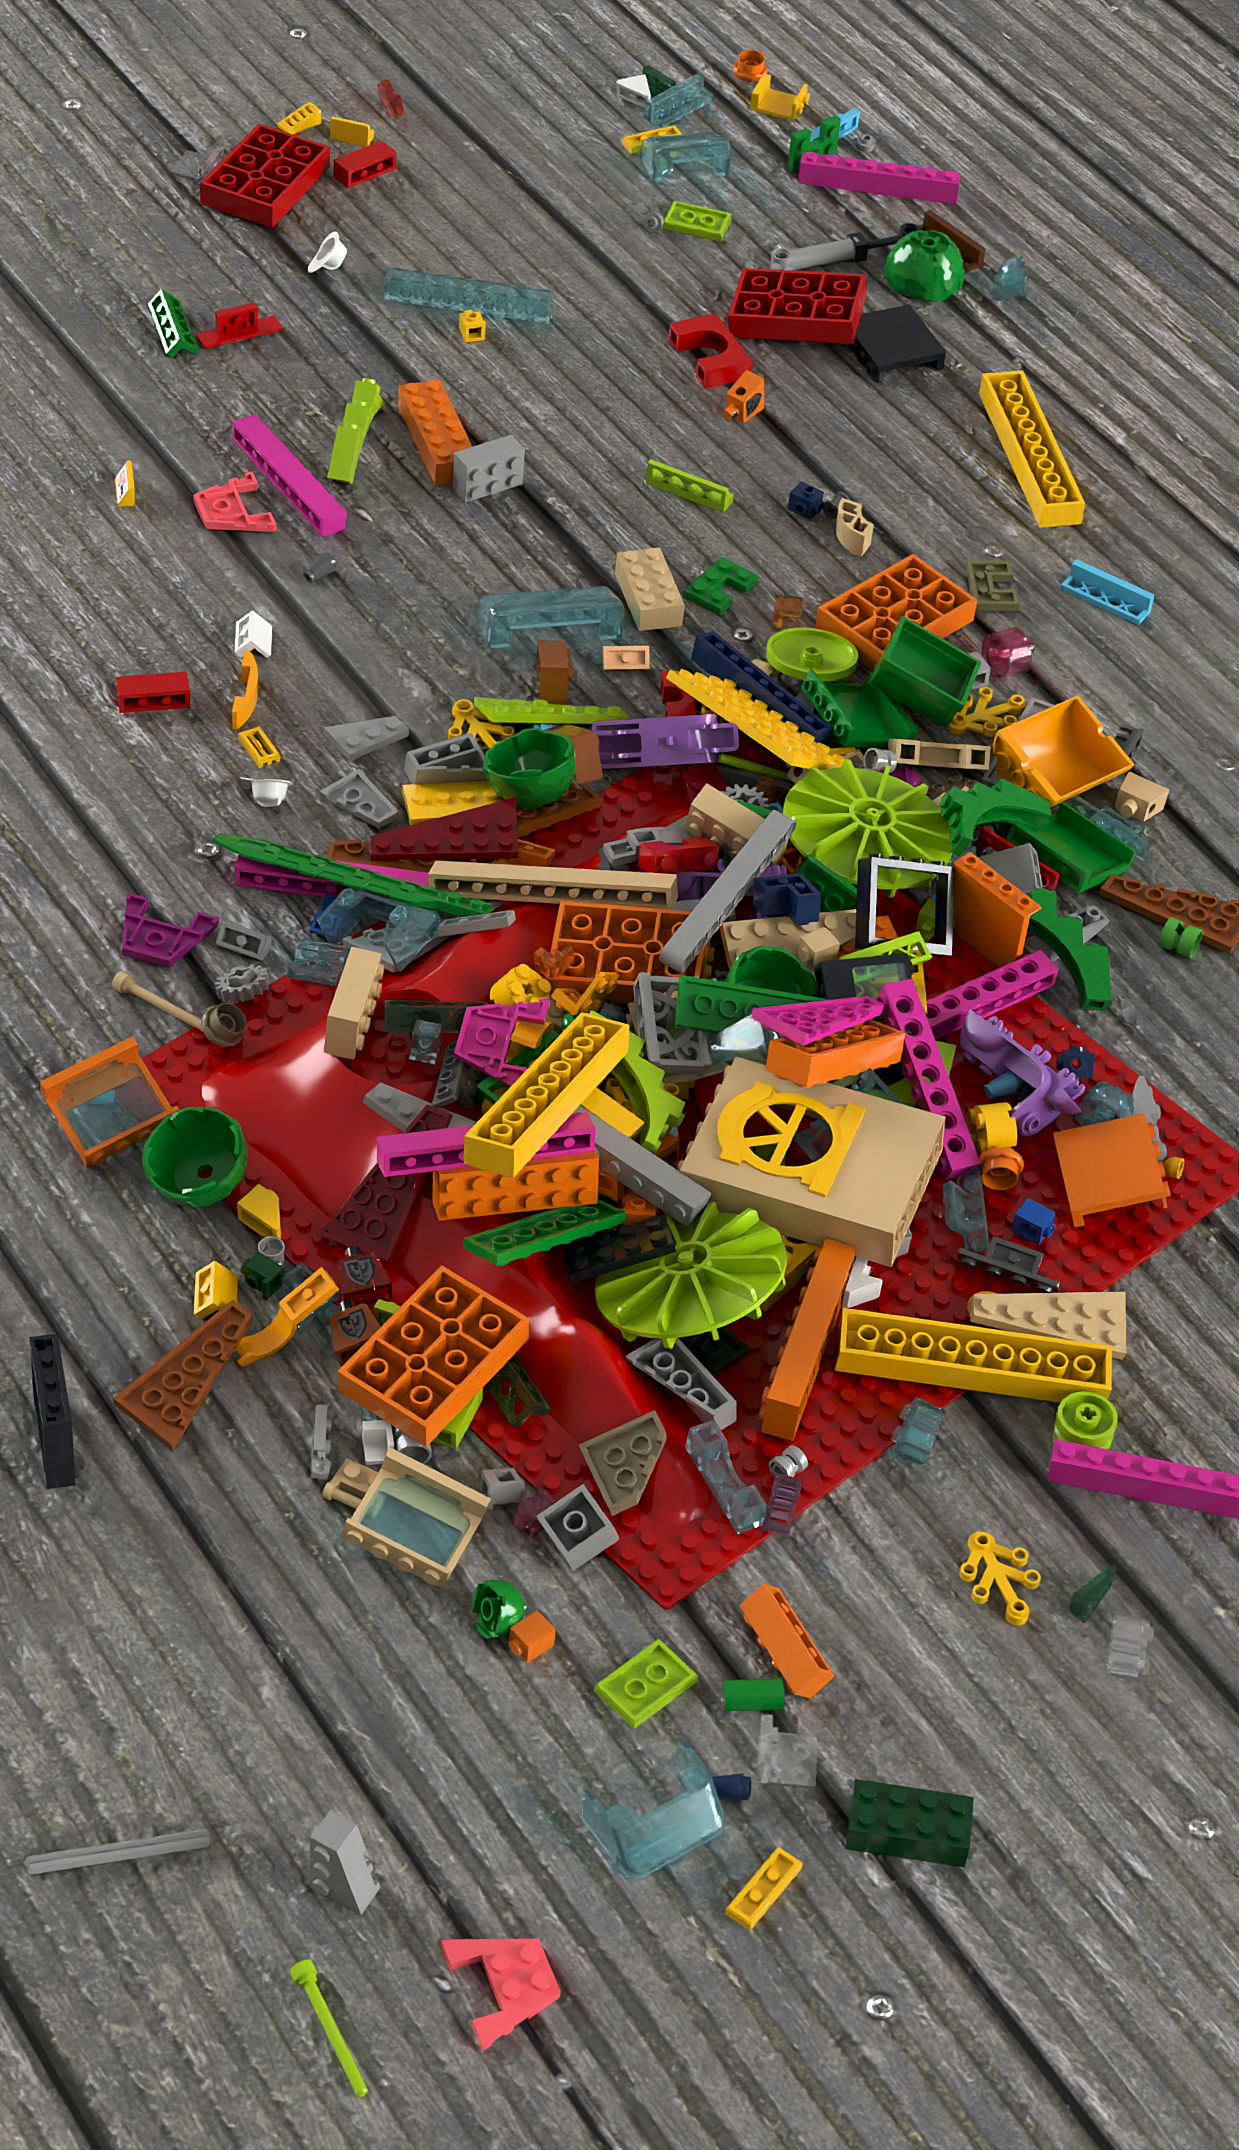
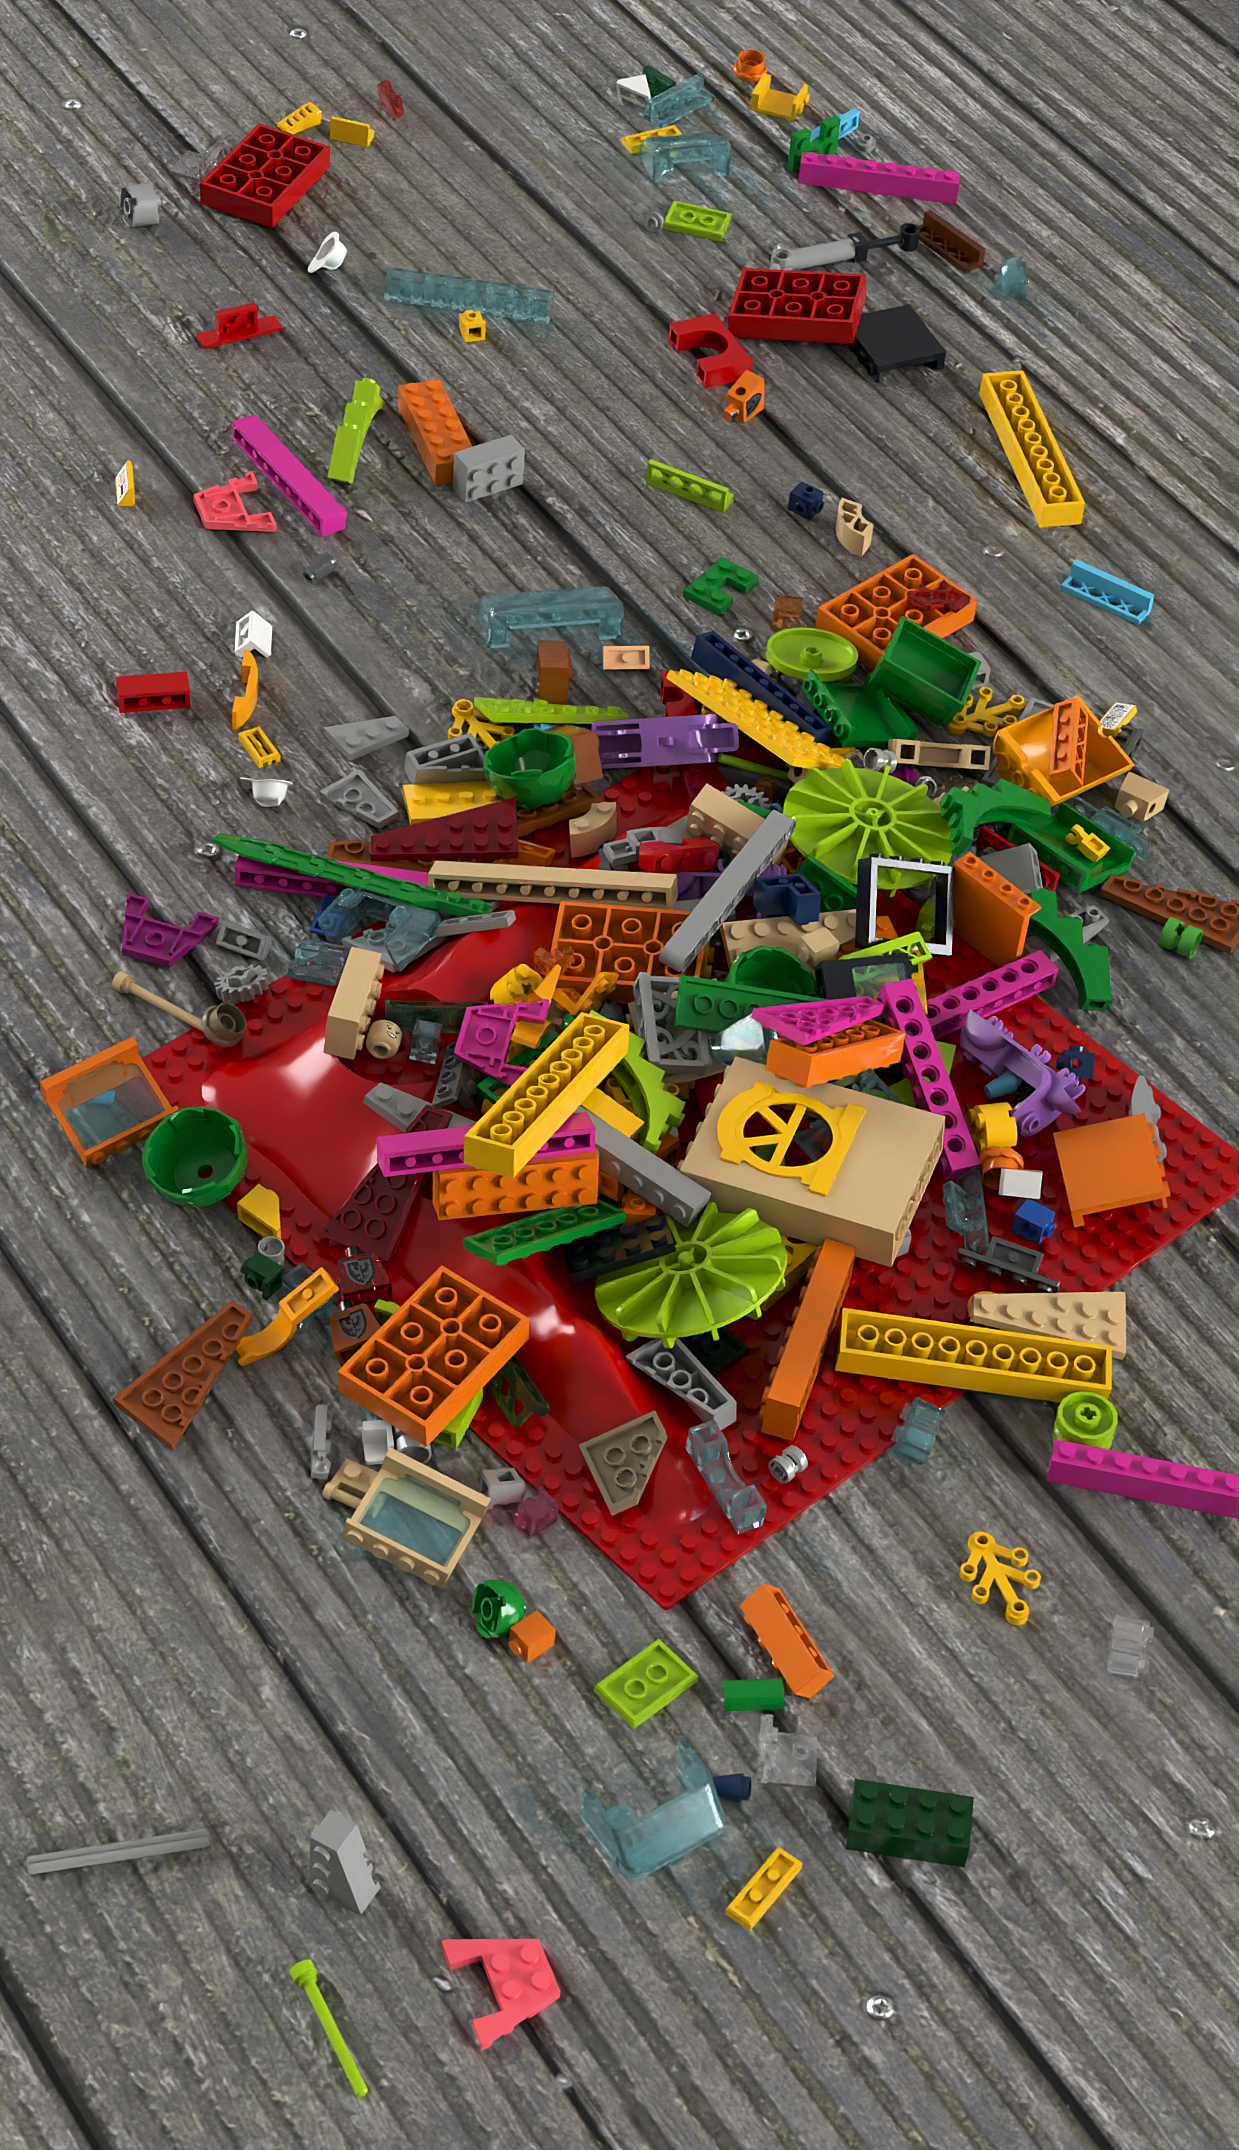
black window [29,1334,75,1489] -> none
green fence [148,289,199,358] -> none
yellow panel [194,1261,238,1319] -> none
red brick [333,140,396,188] -> none
light grey brick [536,1484,620,1571] -> none
tan brick [615,548,685,631] -> none
clear purple slope [762,1473,803,1537] -> none
dark grey bush [823,492,851,520] -> none
white slope [842,1257,882,1308] -> none
green piece [883,230,965,302] -> none
olive plate [965,560,1020,611] -> none
clear pink brick [982,627,1034,678] -> none
clear green slope [1069,1565,1117,1623] -> none
clear light blue brick [1074,1081,1134,1127] -> none
yellow hinge [1163,1157,1184,1179] -> none
none -> light grey brick [119,183,161,227]
none -> tan head [366,1020,402,1059]
none -> light orange slope [526,964,561,1004]
none -> tan brick [569,802,617,858]
none -> clear red tile [906,586,971,613]
none -> light grey plate [914,776,937,799]
none -> white slope [999,1168,1043,1199]
none -> orange fence [1049,698,1088,788]
none -> yellow plate [1065,824,1110,863]
none -> tile [1100,702,1137,737]

